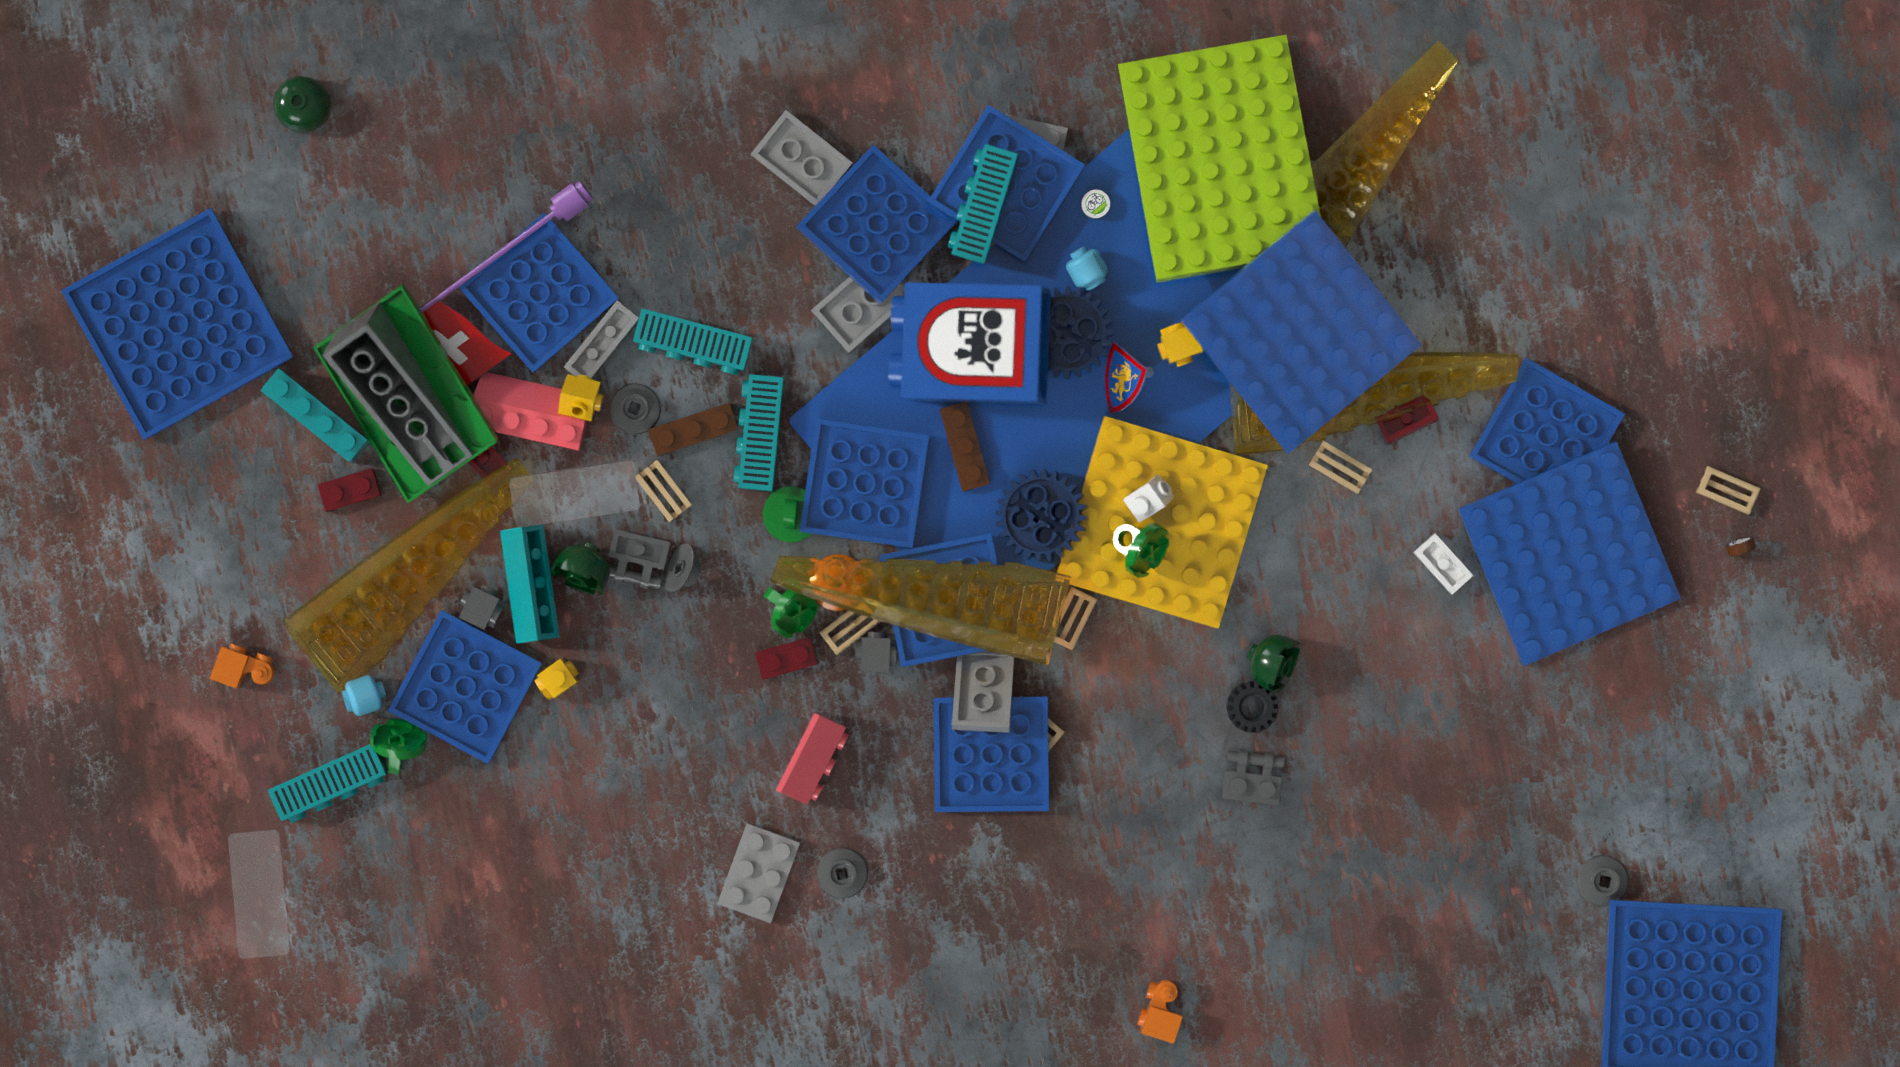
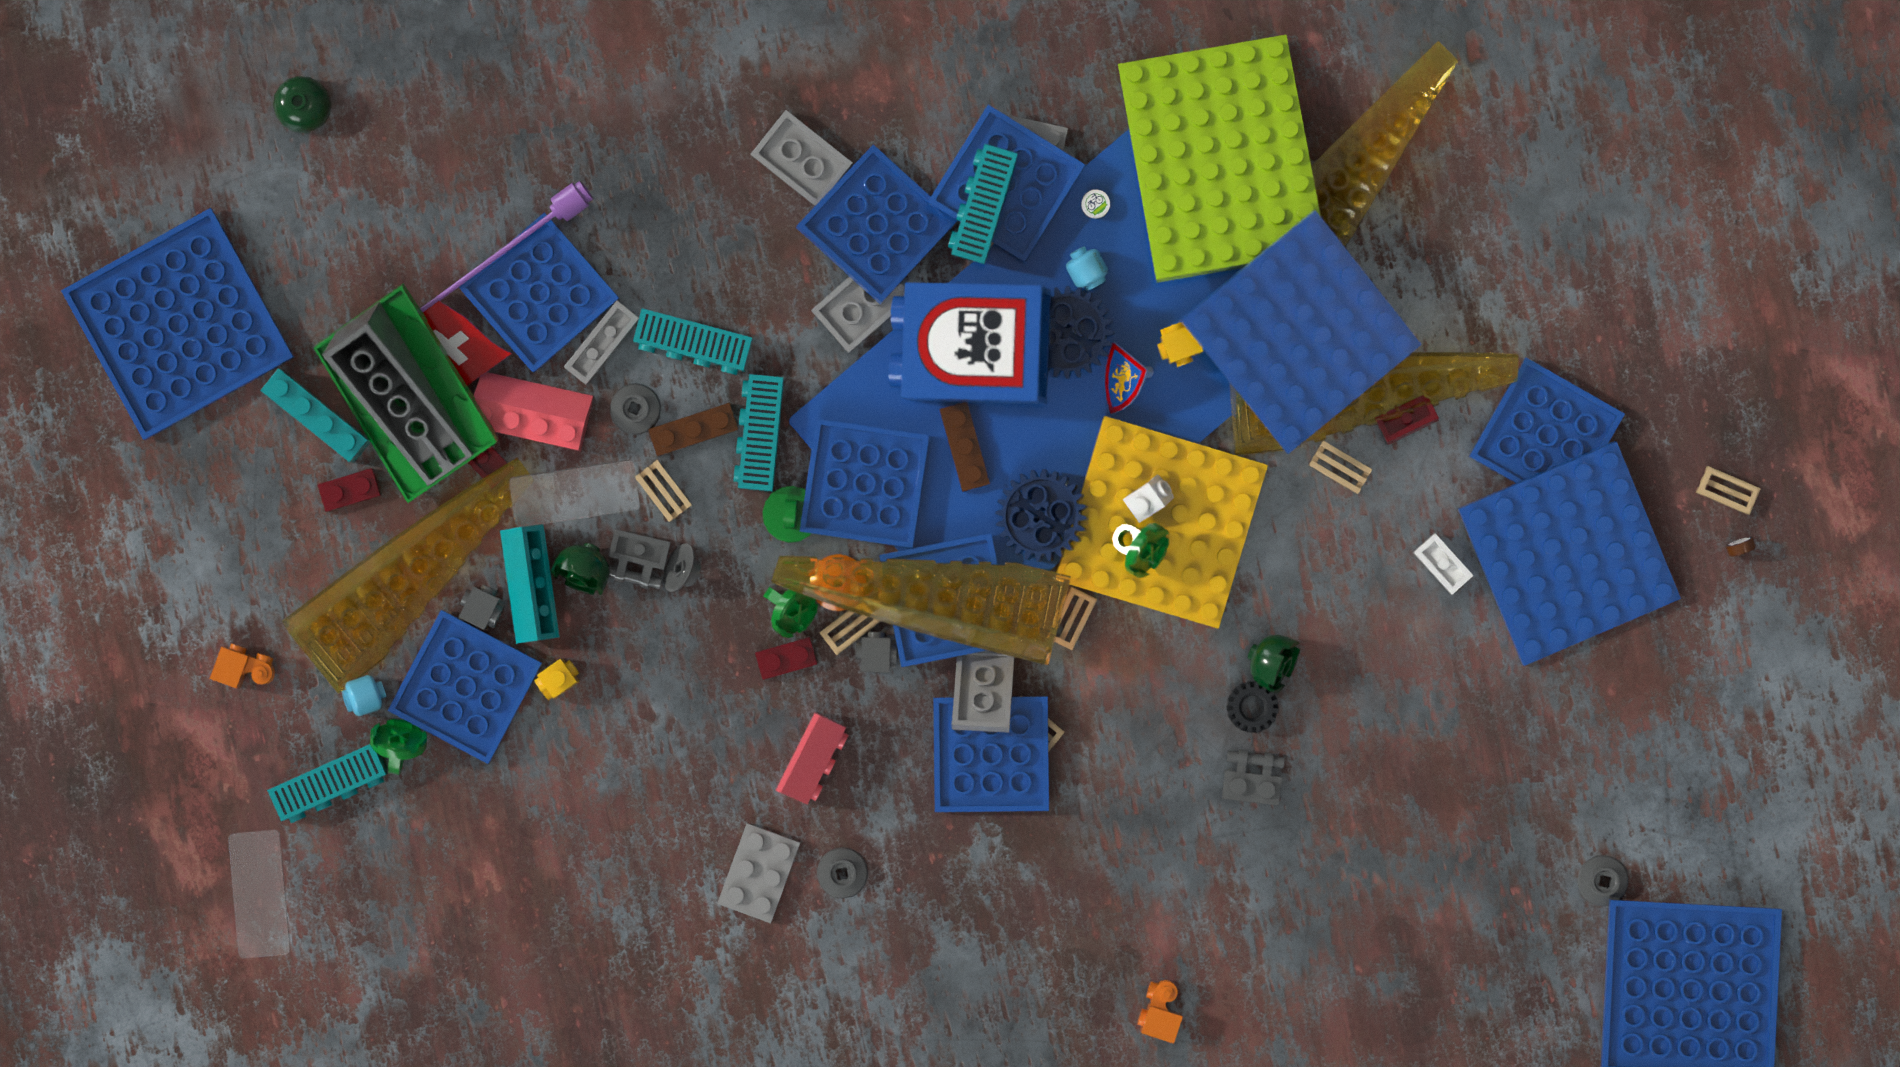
yellow brick [558,374,604,421] -> none

